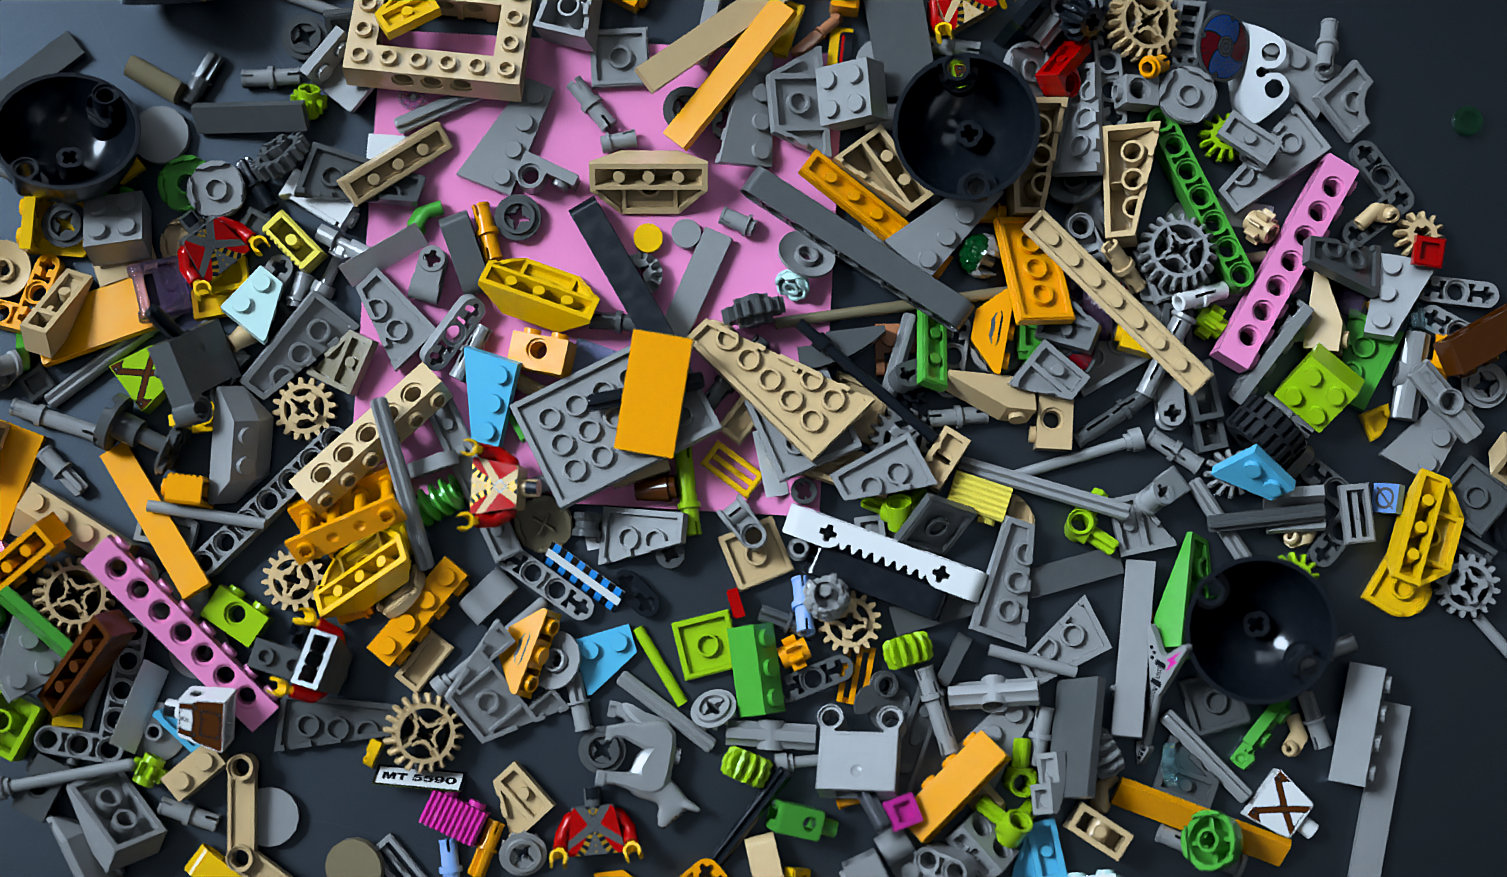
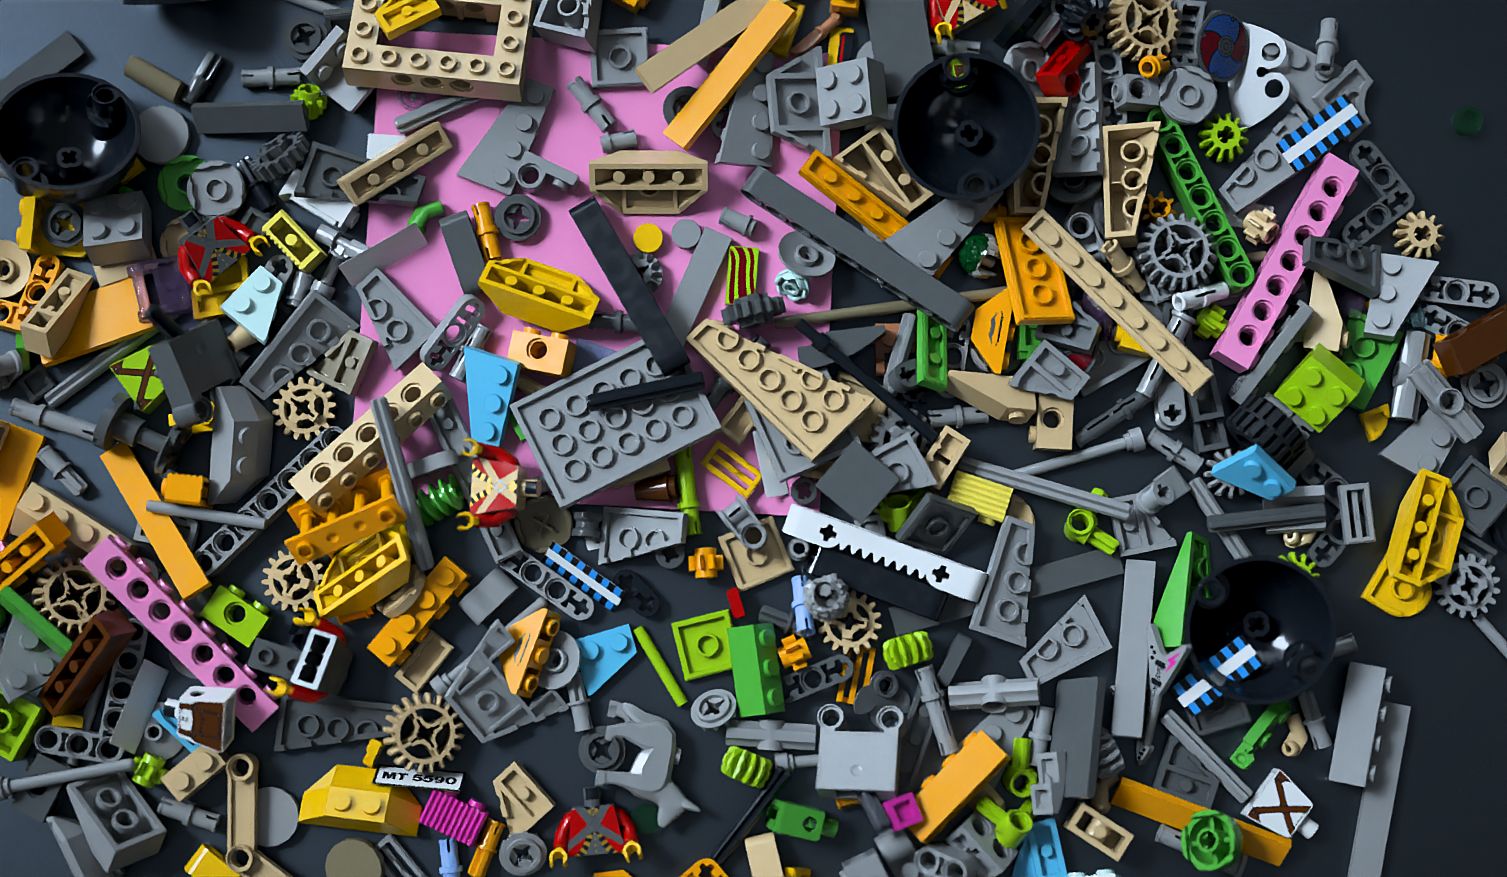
light grey piece [408,245,448,305] -> none
light orange tile [614,329,694,458] -> none
light grey axle [616,671,717,752] -> none
light grey bar [988,644,1078,678] -> none
clear light blue tile [1161,743,1178,786] -> none
light grey plate [1215,110,1283,172] -> none
tan arm [1353,203,1400,231] -> none
medium blue tile [1371,483,1405,515] -> none
red tile [1410,235,1447,269] -> none
none -> yellow wedge [298,764,422,837]
none -> clear green tile [631,803,659,834]
none -> light orange gear [688,547,724,579]
none -> tile [725,246,759,306]
none -> dark grey tile [815,440,900,525]
none -> light orange gear [1141,191,1176,225]
none -> sticker [1170,634,1264,717]
none -> sticker [1276,94,1365,173]

